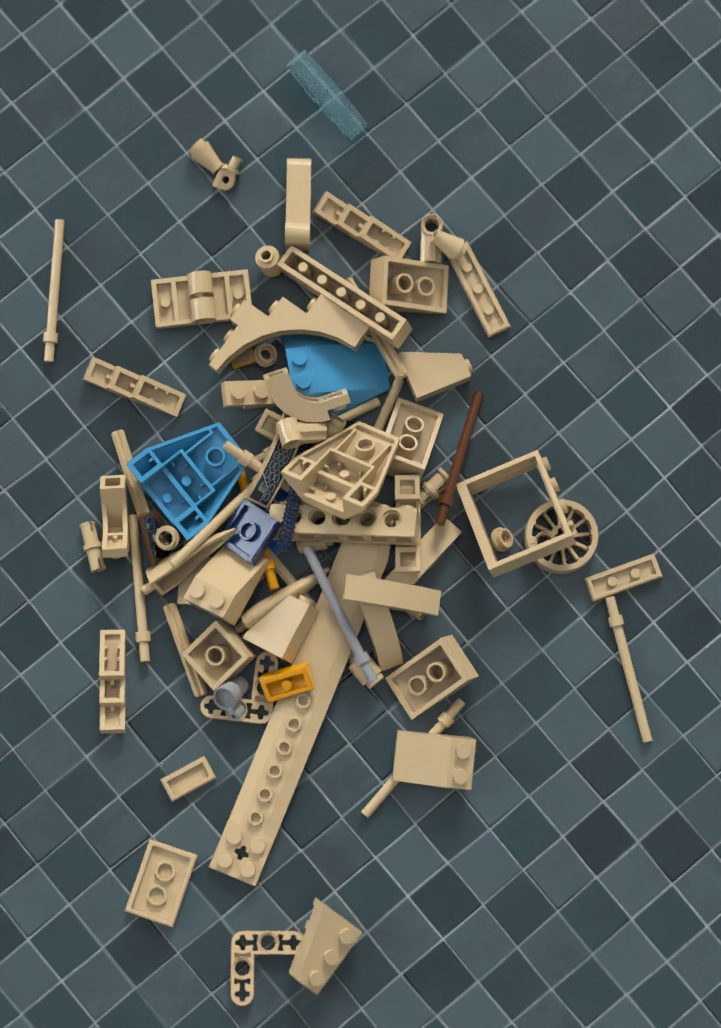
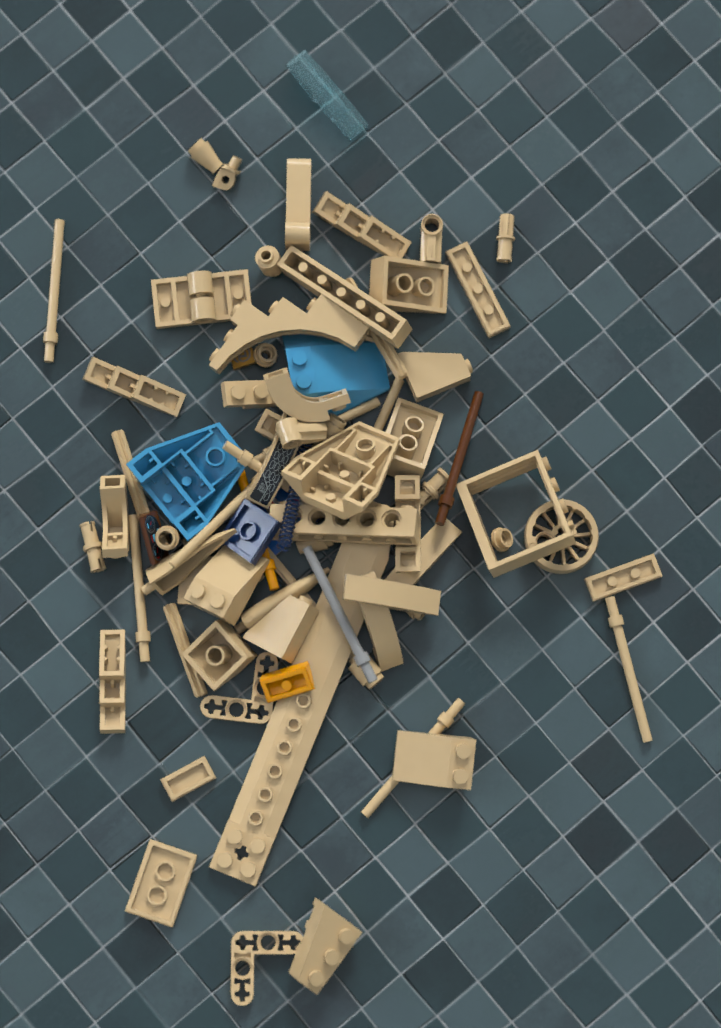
light grey piece [213,676,249,721] -> none
tan slope [385,635,479,720] -> none
tan cone [430,229,468,261] -> none
none -> tan axle [496,213,515,263]

